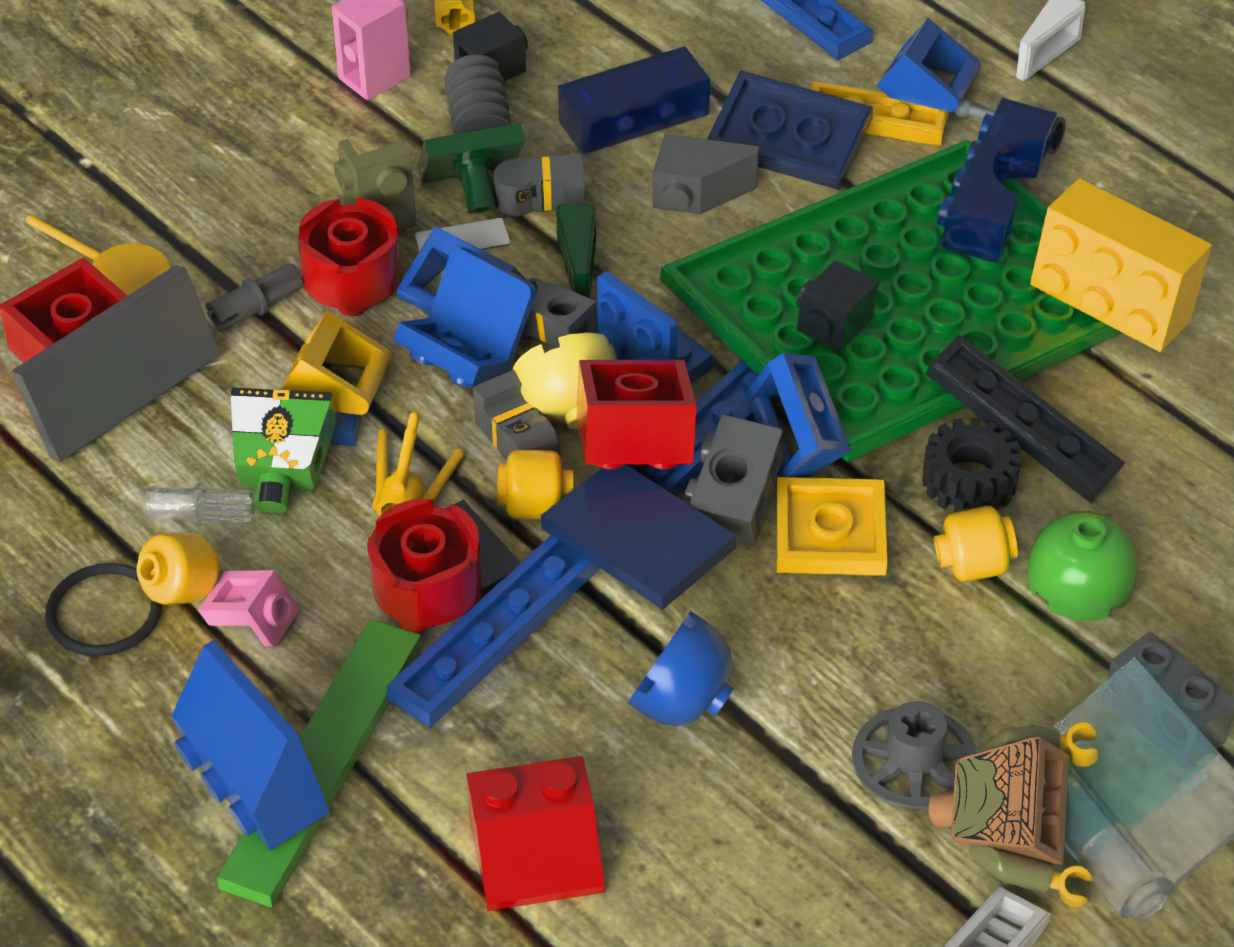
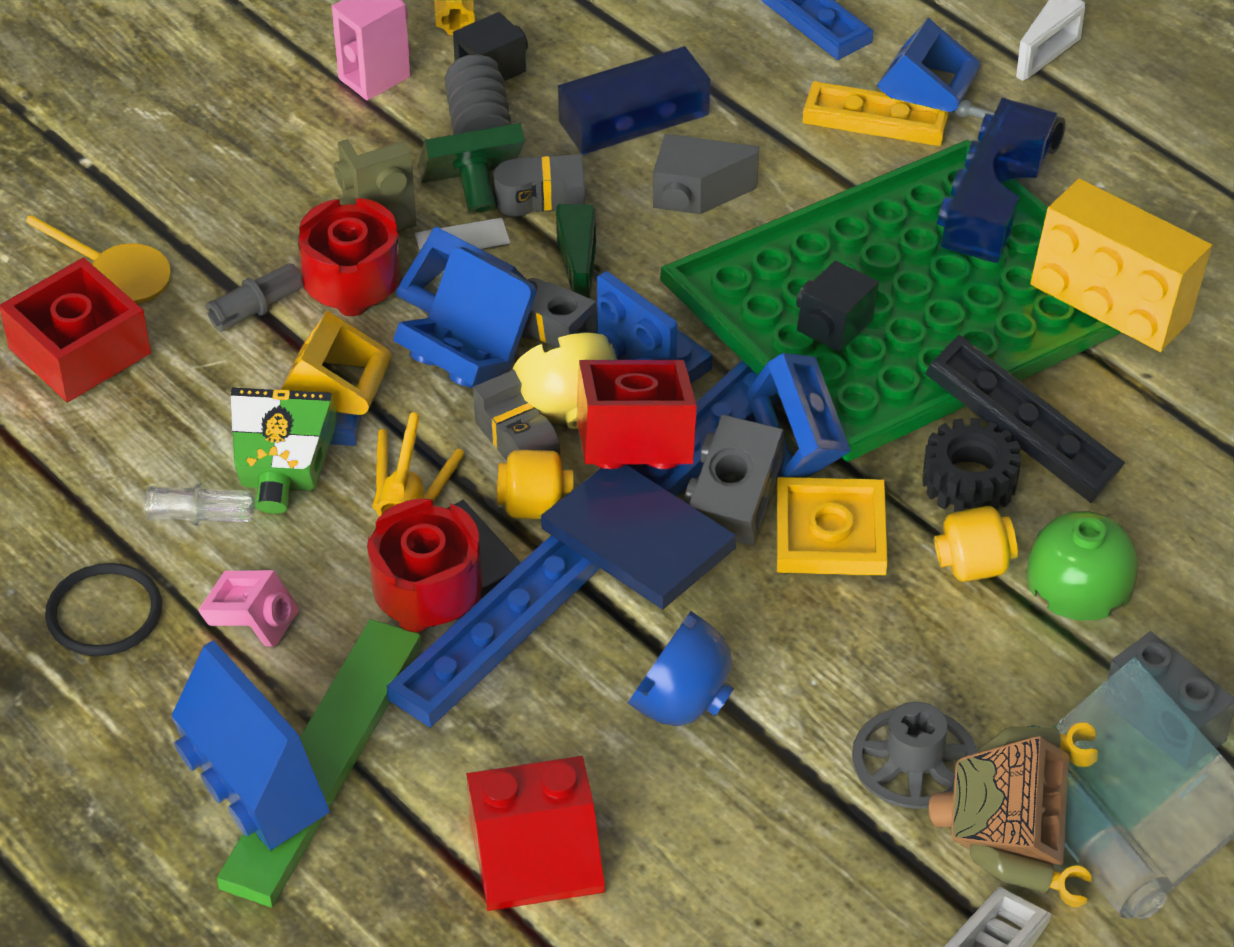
dark grey tile [11,265,220,462] -> none
yellow head [137,532,220,605] -> none
dark blue tile [707,70,873,190] -> none

